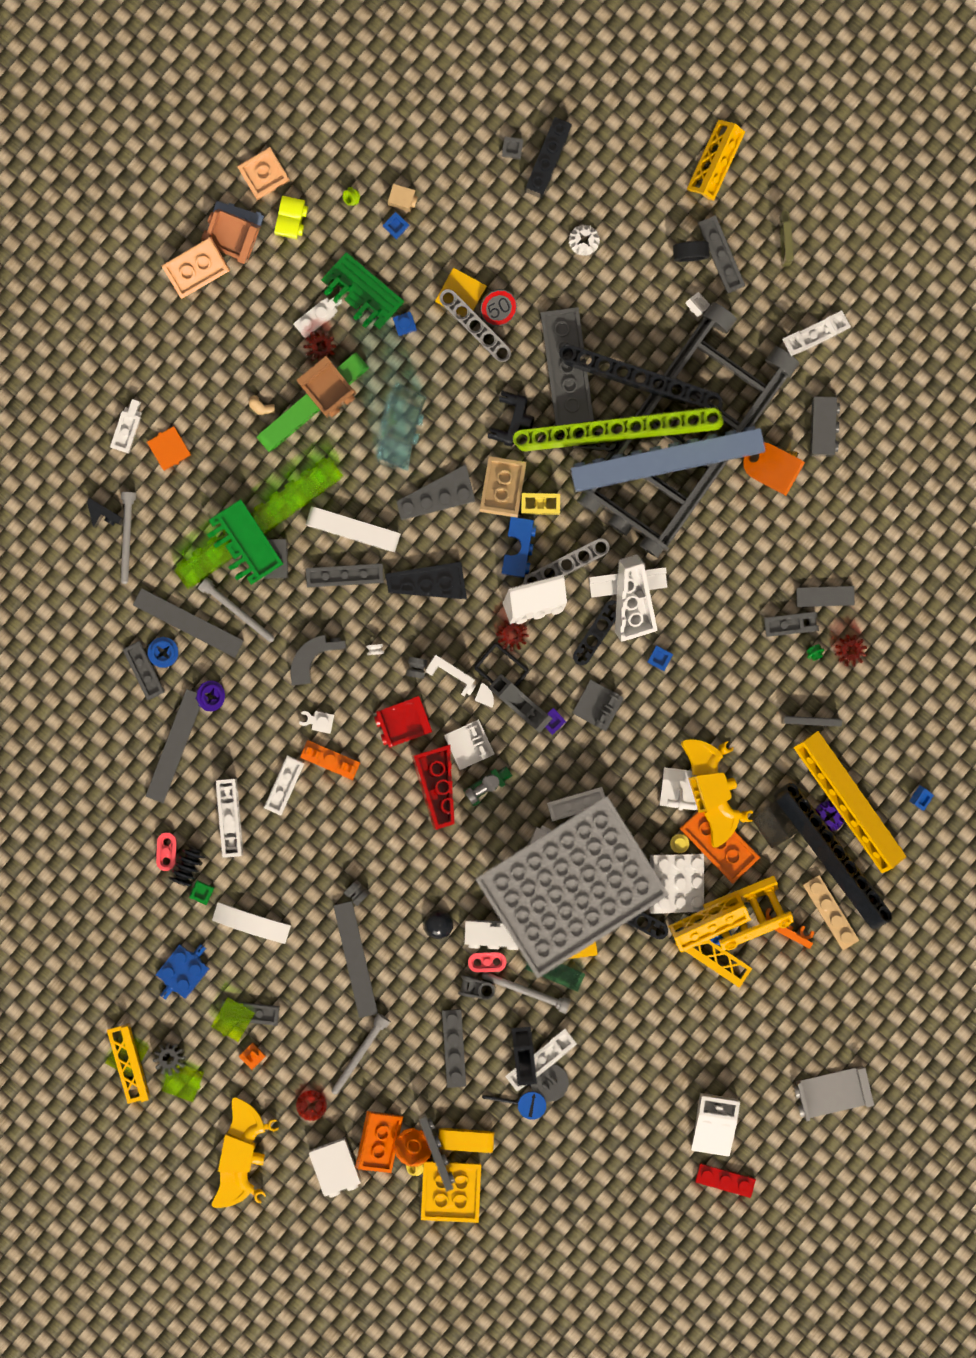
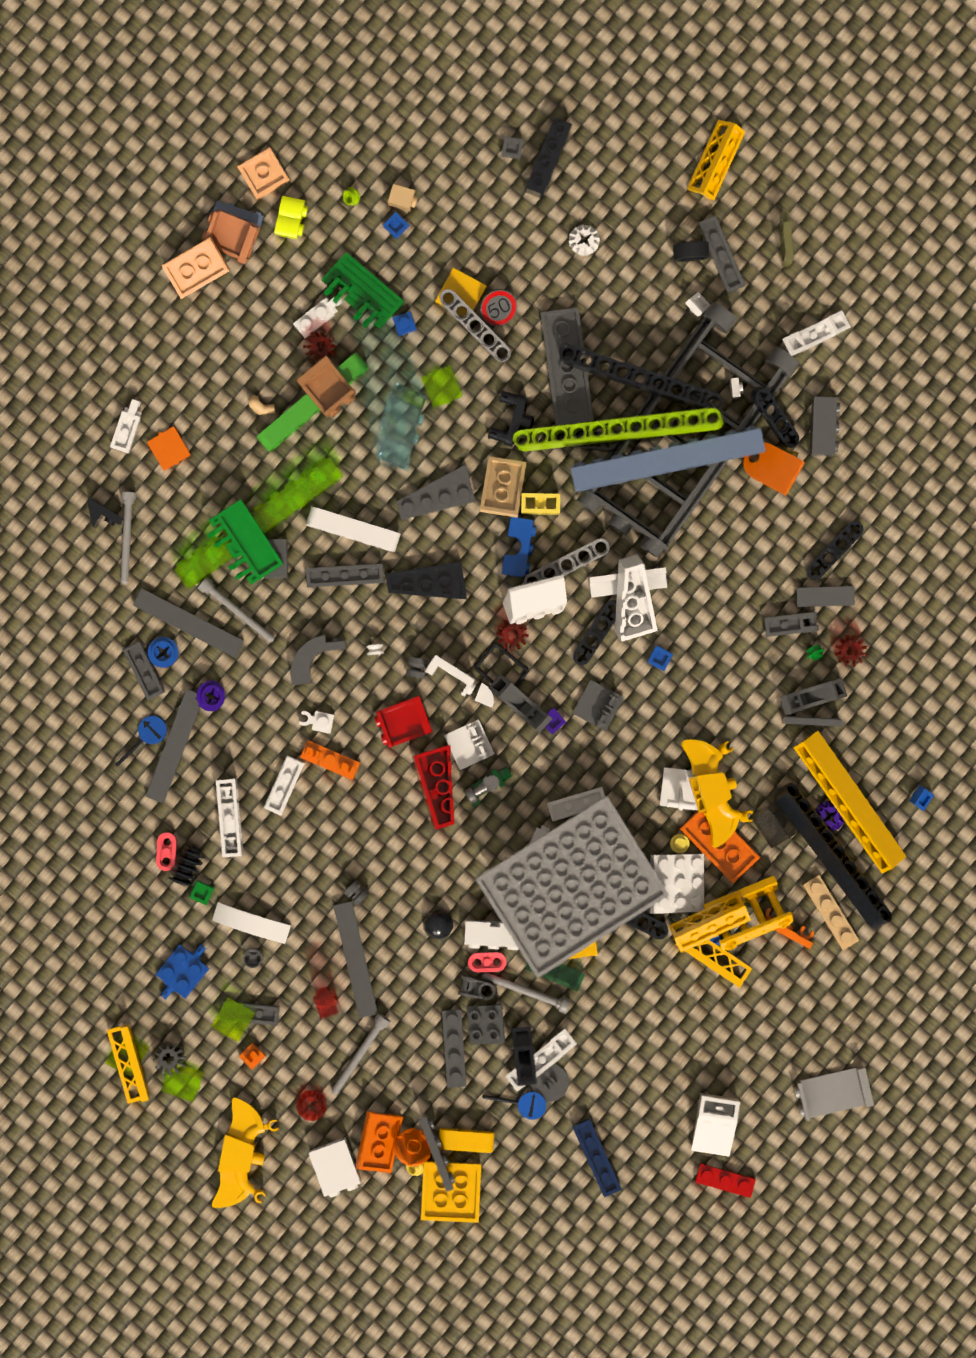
none -> blue piece [116,716,167,767]
none -> dark grey wheel [243,948,264,968]
none -> clear red brick [313,986,341,1020]
none -> clear neon green piece [421,366,463,408]
none -> dark grey hinge [467,1004,505,1045]
none -> dark blue plate [572,1118,622,1198]
none -> white plate [729,377,743,400]
none -> black beam [751,387,799,448]
none -> dark grey arch [780,678,847,715]
none -> black beam [806,521,864,580]

